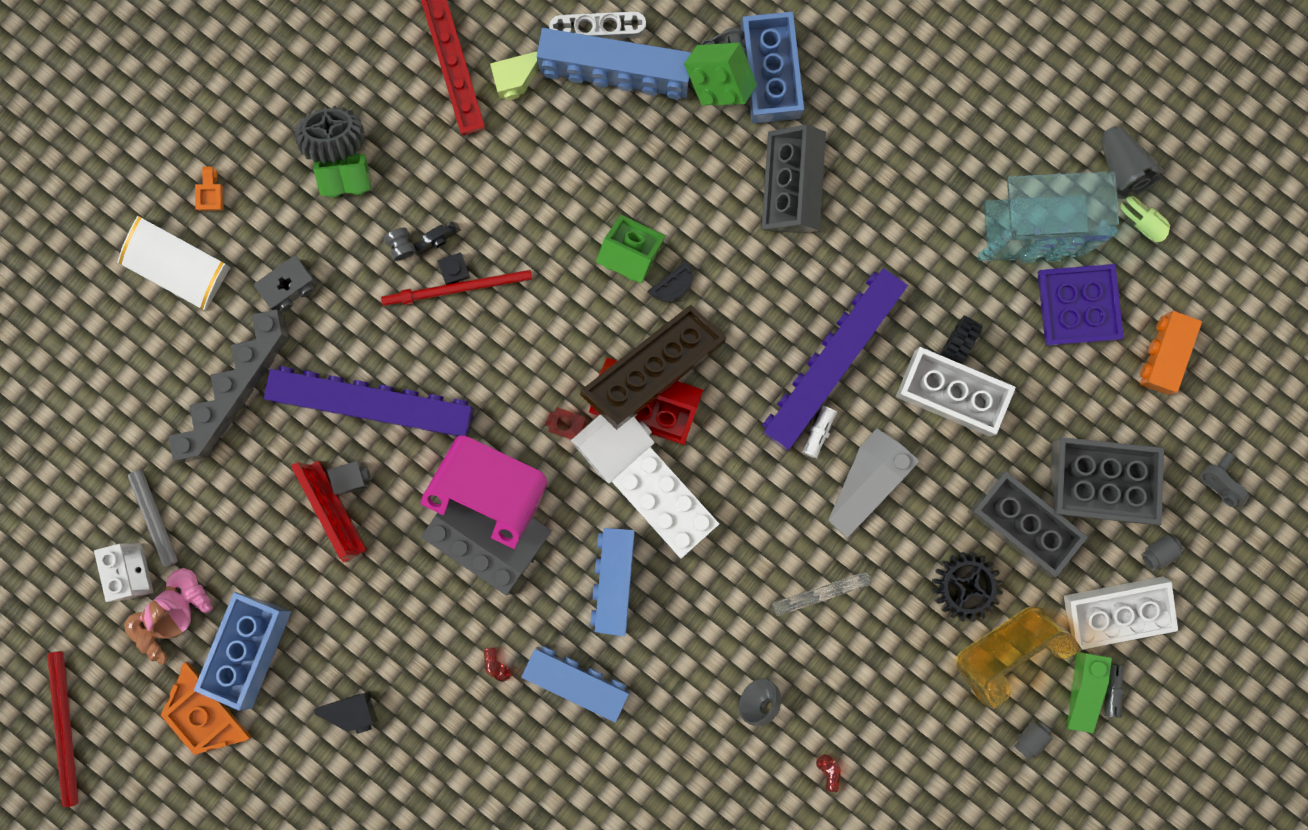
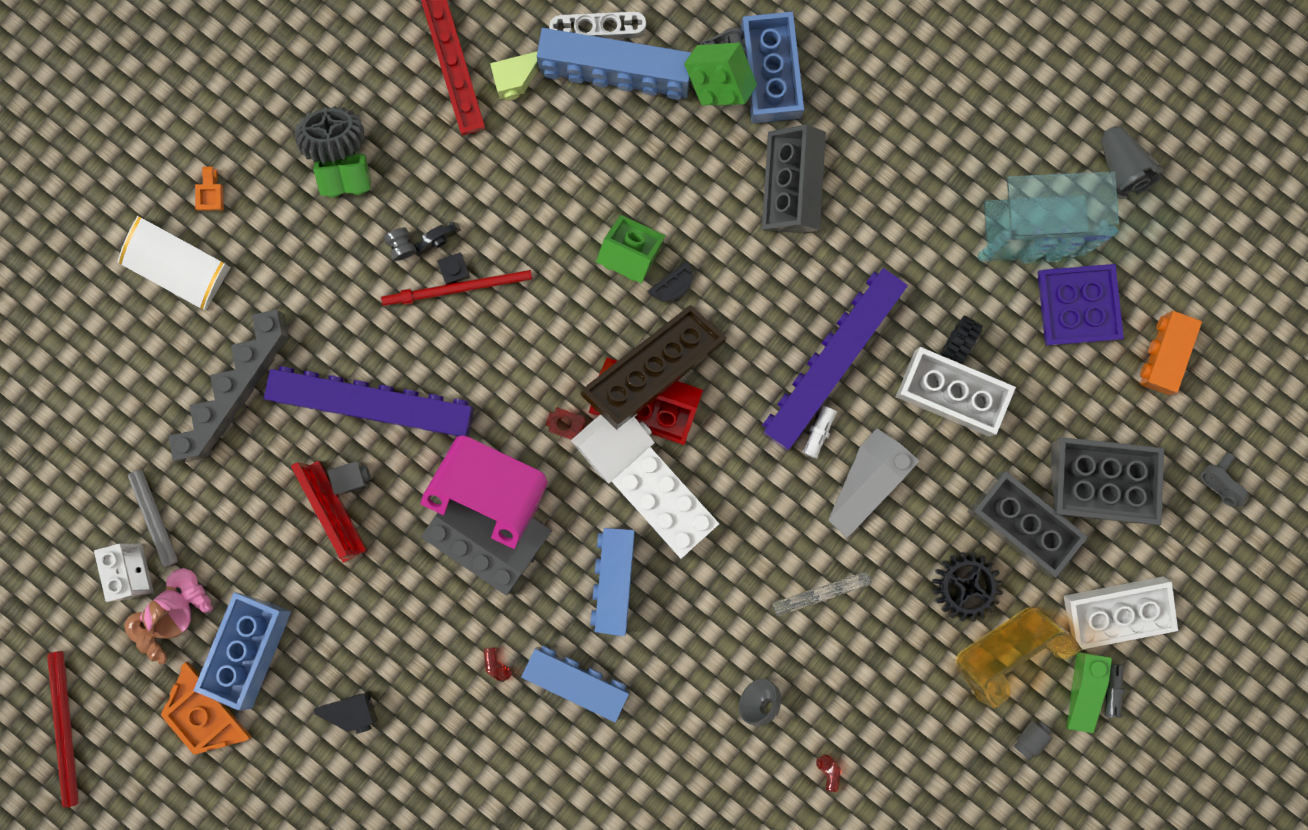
dark grey brick [253,255,318,312] -> none
yellowish green arm [1121,196,1170,242] -> none
dark grey brick [1141,535,1183,571] -> none

